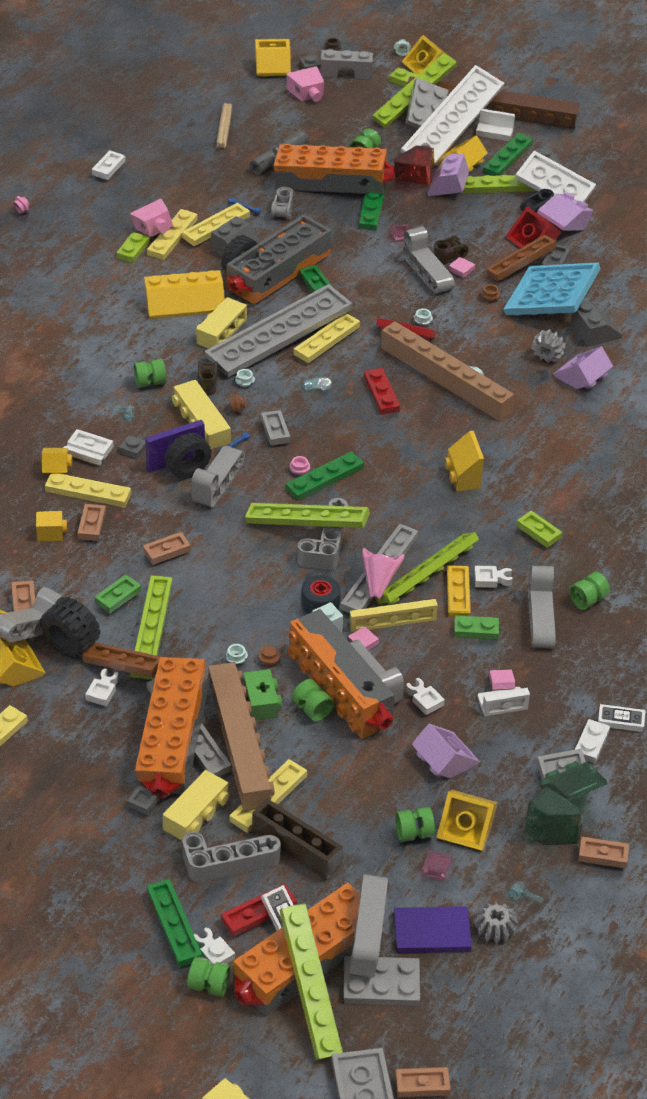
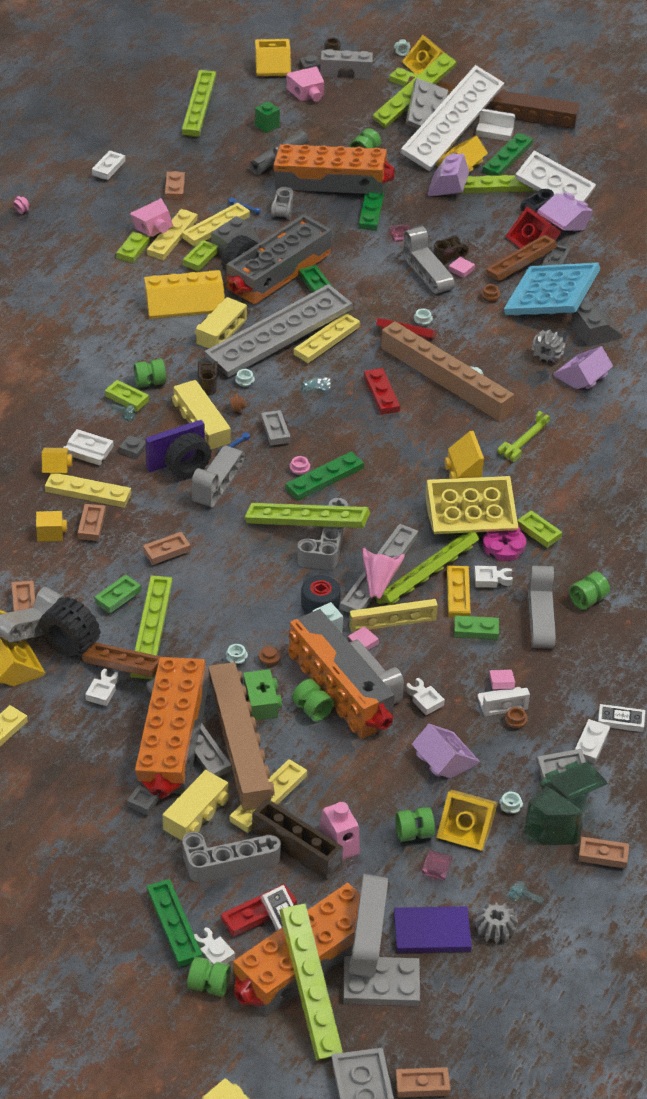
tan axle [216,103,232,149] -> none
clear red slope [394,145,435,185] -> none
none -> lime plate [105,380,149,412]
none -> nougat plate [165,171,185,200]
none -> lime plate [182,70,216,137]
none -> lime plate [183,240,219,271]
none -> green brick [255,101,280,133]
none -> bright pink torso [319,802,360,860]
none -> light yellow slope [425,476,518,534]
none -> dark pink plate [483,527,526,561]
none -> lime hinge [497,411,550,462]
none -> light aqua plate [499,792,523,814]
none -> dark orange plate [505,707,528,728]

